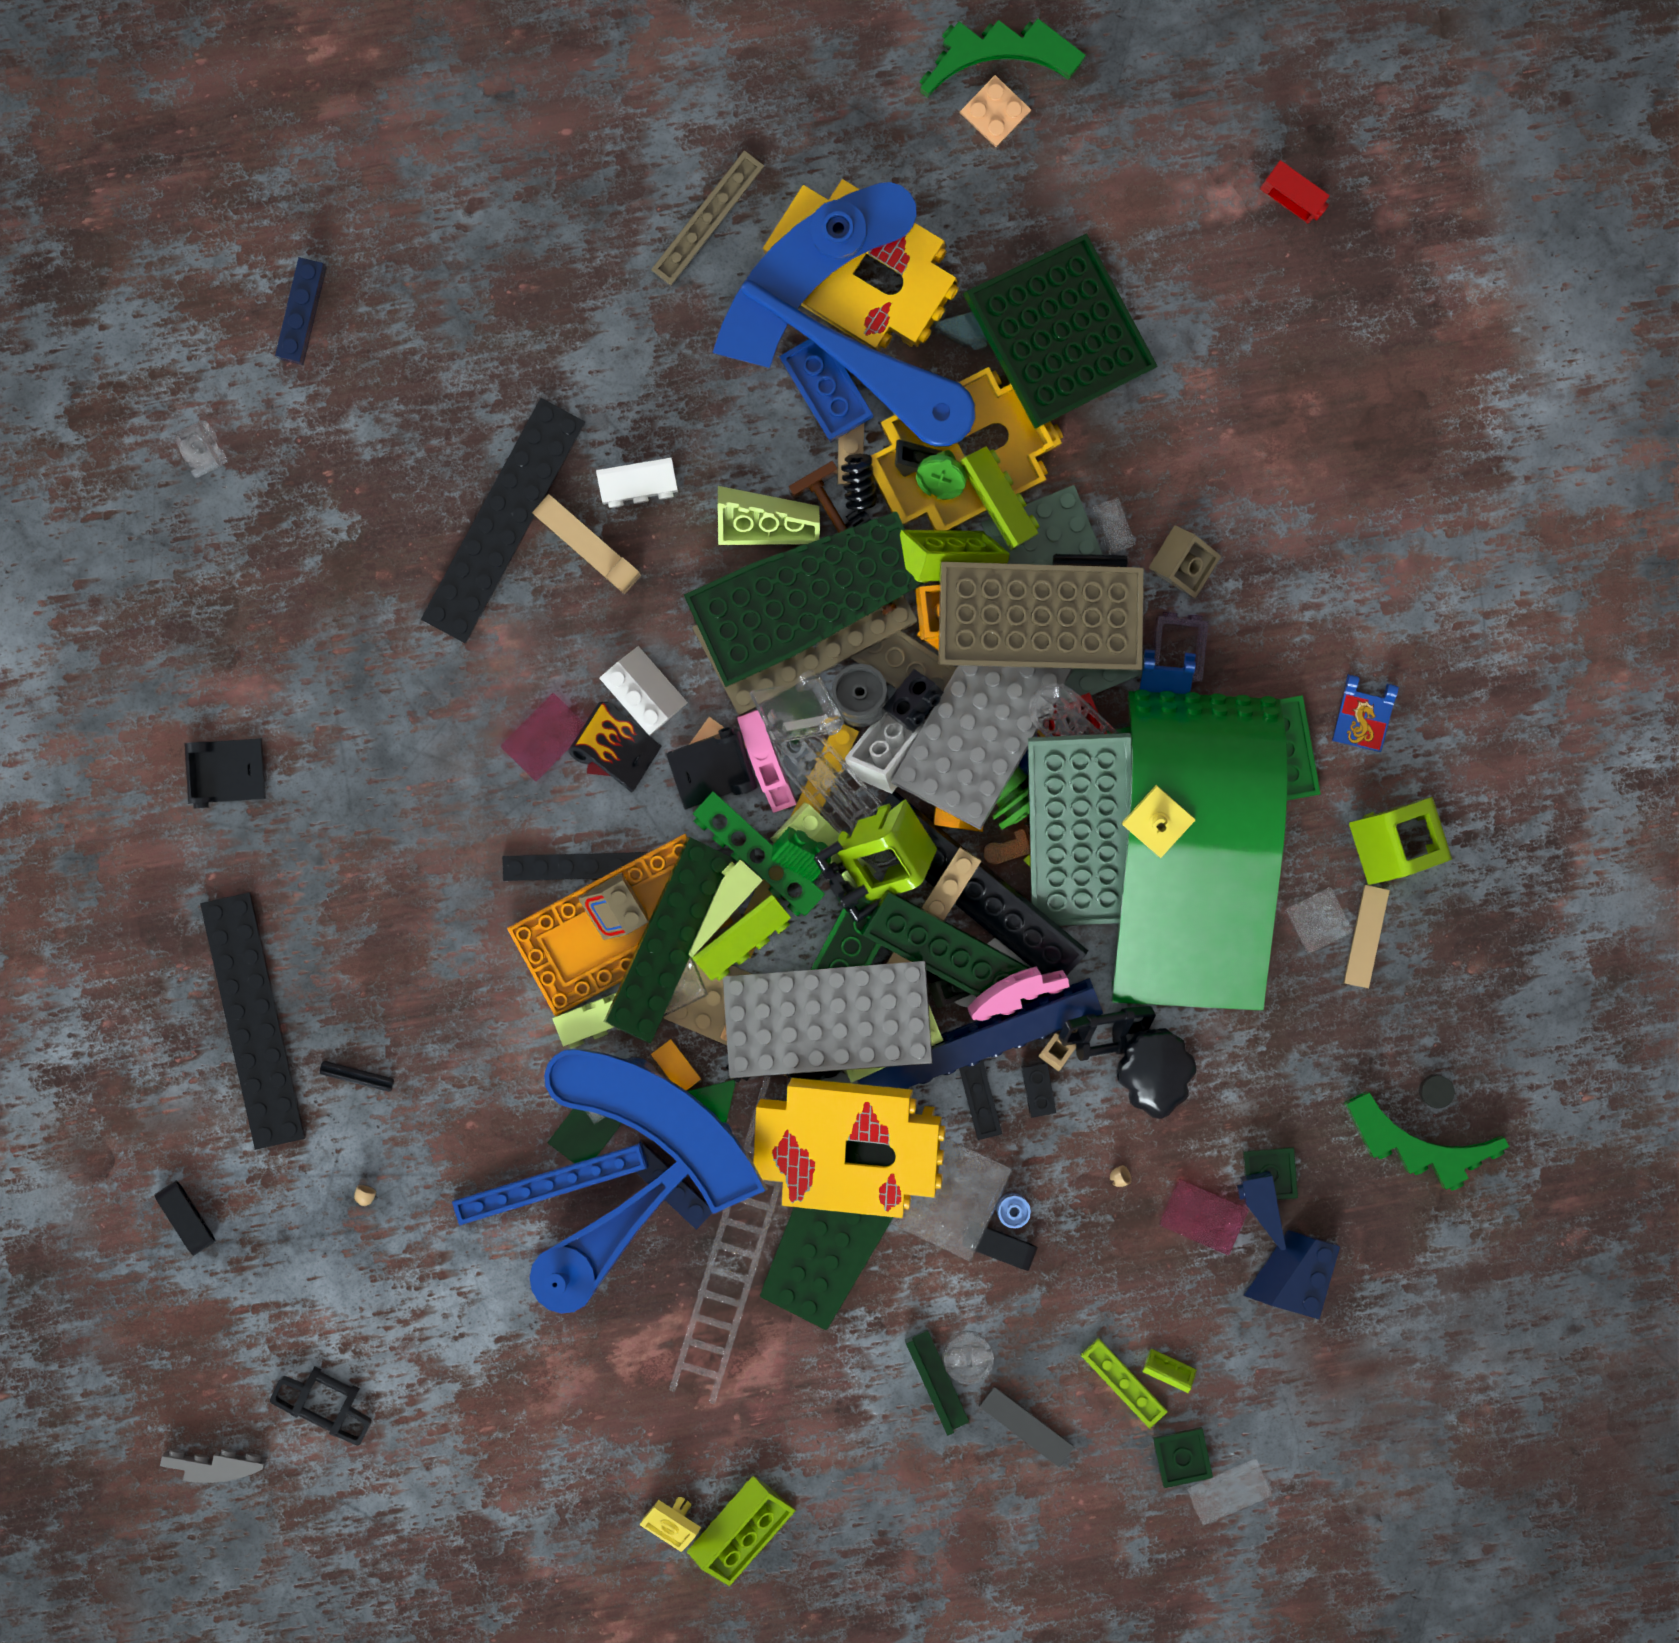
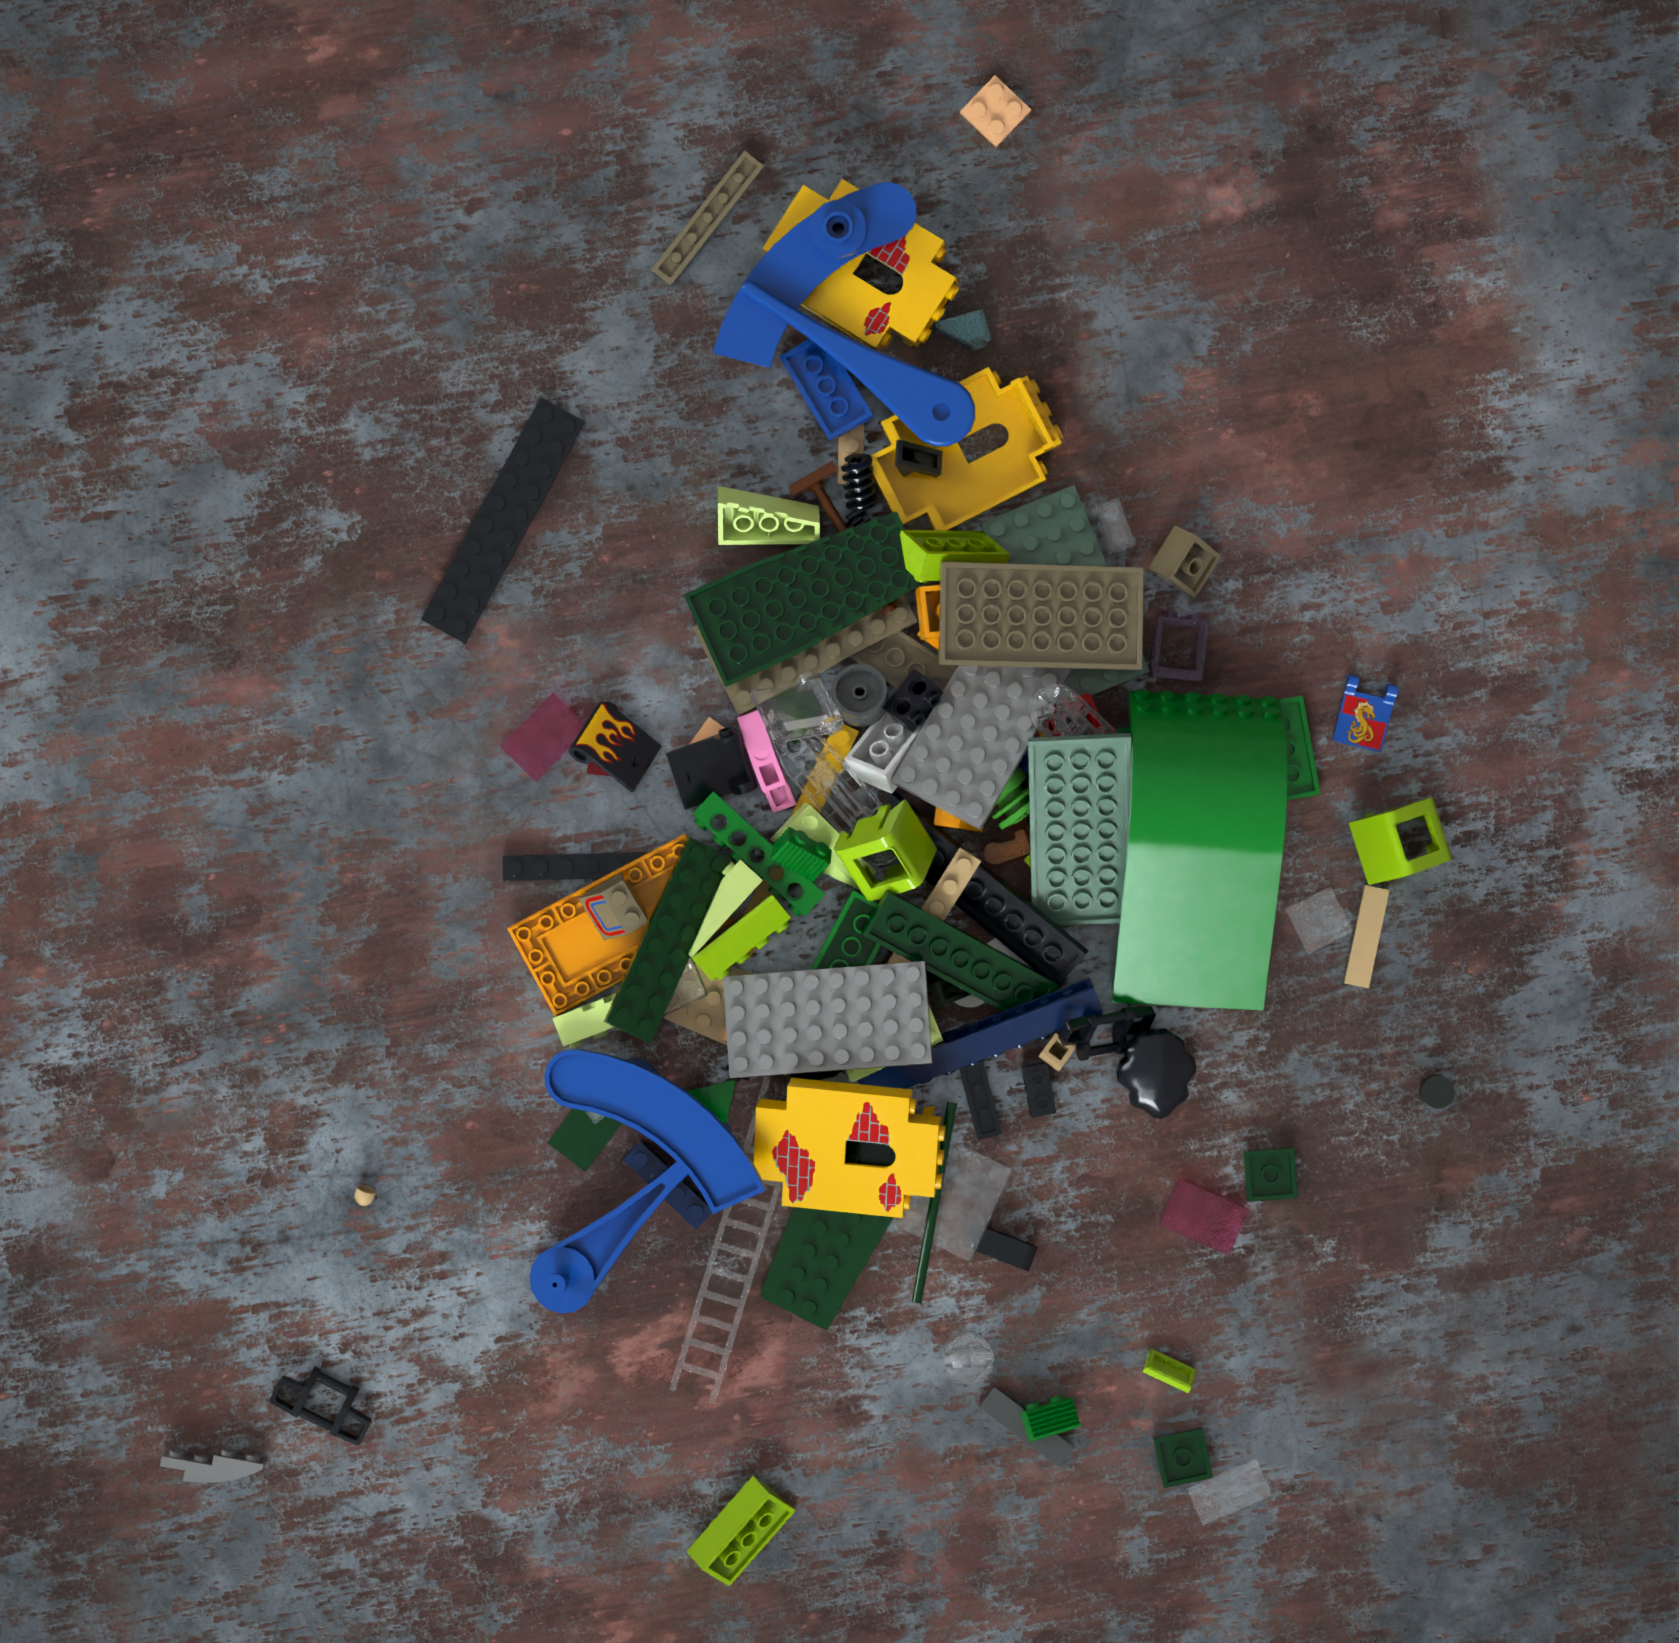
black beam [154,1180,216,1256] -> none
clear brick [174,419,228,479] -> none
black door [184,738,266,808] -> none
black plate [200,892,305,1150] -> none
dark blue brick [275,257,327,365] -> none
black axle [320,1061,394,1092] -> none
blue tile [452,1143,649,1226] -> none
tan beam [532,494,641,594] -> none
white slope [596,457,678,508] -> none
white slope [599,646,688,736] -> none
light yellow tile [640,1497,701,1552] -> none
light orange tile [651,1039,701,1091] -> none
black plate [814,841,879,922] -> none
dark green fence [905,1329,969,1436] -> none
bright green tile [916,450,967,500] -> none
green arch [919,18,1086,98] -> none
lime slope [960,446,1040,551] -> none
dark green plate [963,233,1158,429] -> none
bright pink slope [968,967,1069,1021] -> none
light blue wheel [996,1192,1031,1229] -> none
black axle [1053,554,1128,567] -> none
lime tile [1080,1337,1168,1429] -> none
tan hinge [1110,1165,1131,1187] -> none
light yellow tile [1122,785,1195,858] -> none
blue flag [1139,649,1196,694] -> none
dark blue slope [1237,1171,1286,1250] -> none
dark blue wedge [1243,1230,1340,1319] -> none
red window [1260,160,1330,224] -> none
green arch [1344,1091,1509,1191] -> none
none -> dark green piece [912,1102,957,1304]
none -> green brick [1020,1395,1081,1442]

